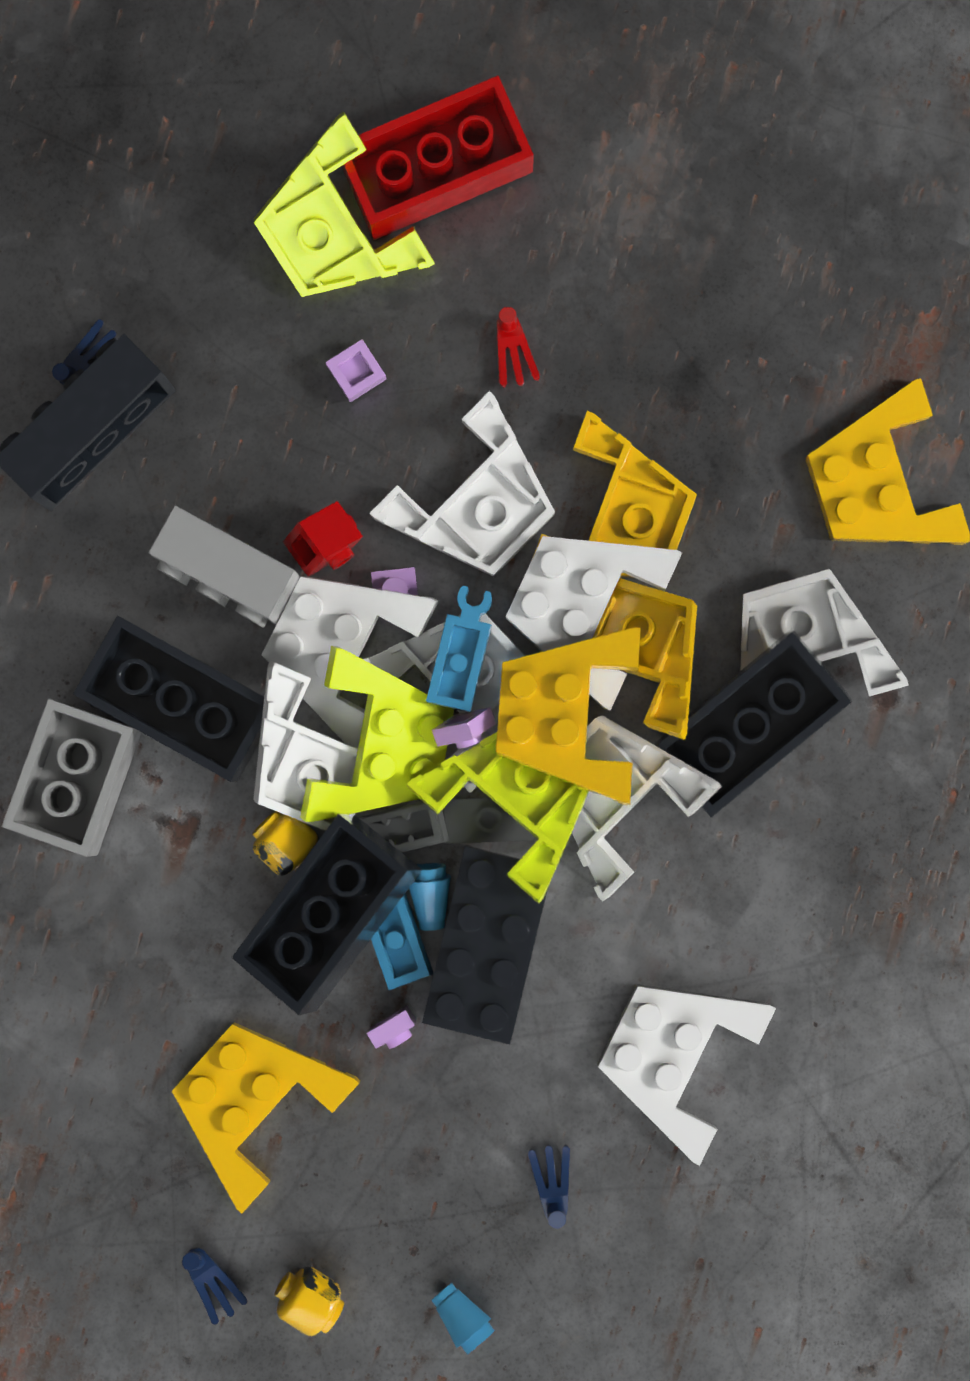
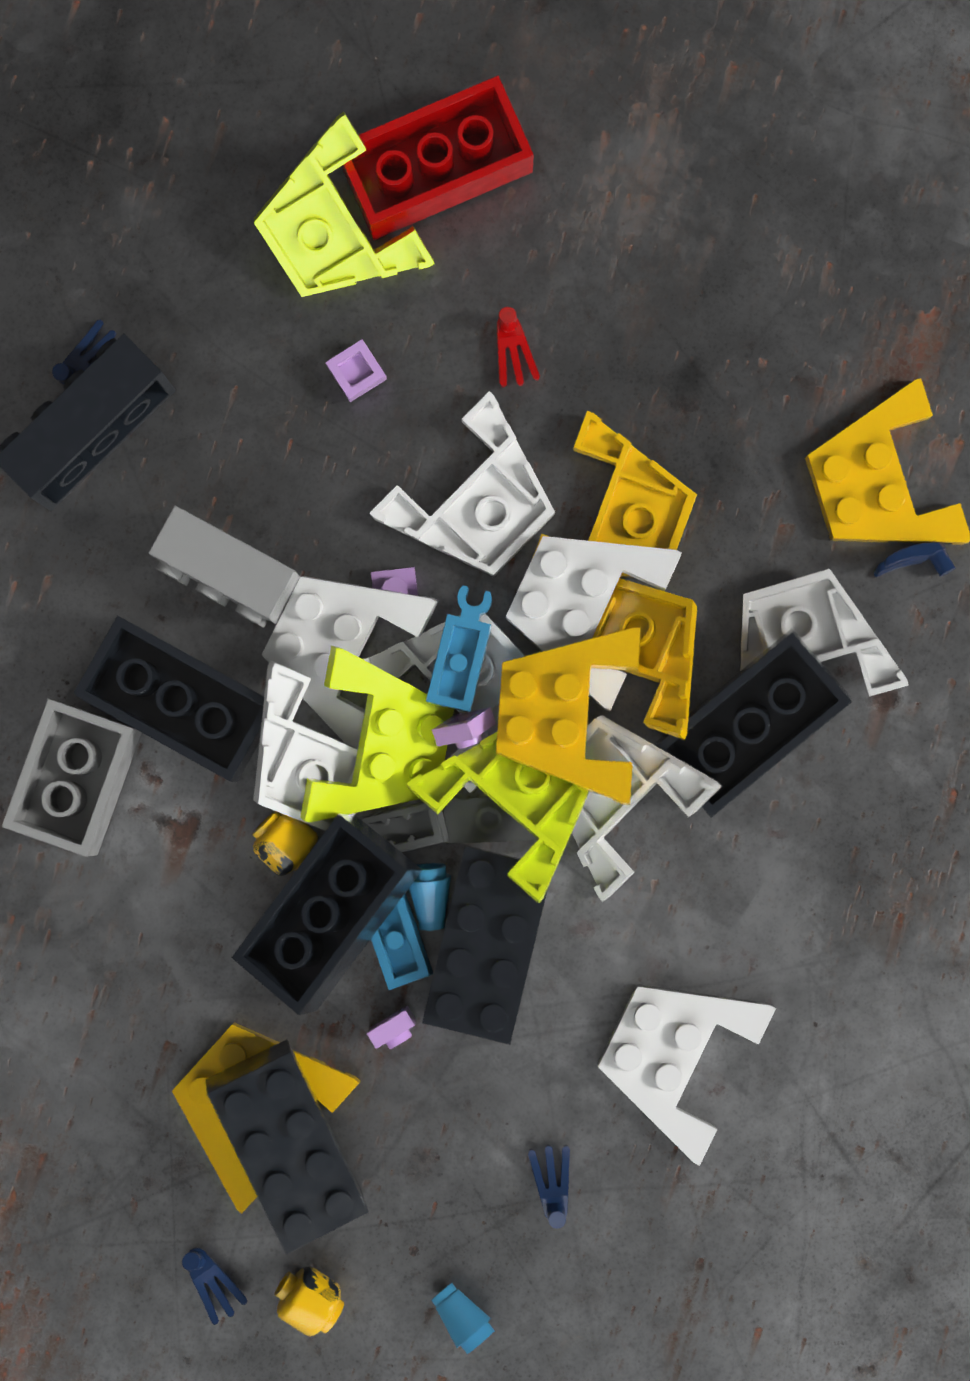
red brick [282,501,363,577] -> none
none -> black brick [205,1039,369,1255]
none -> dark blue piece [874,542,955,578]

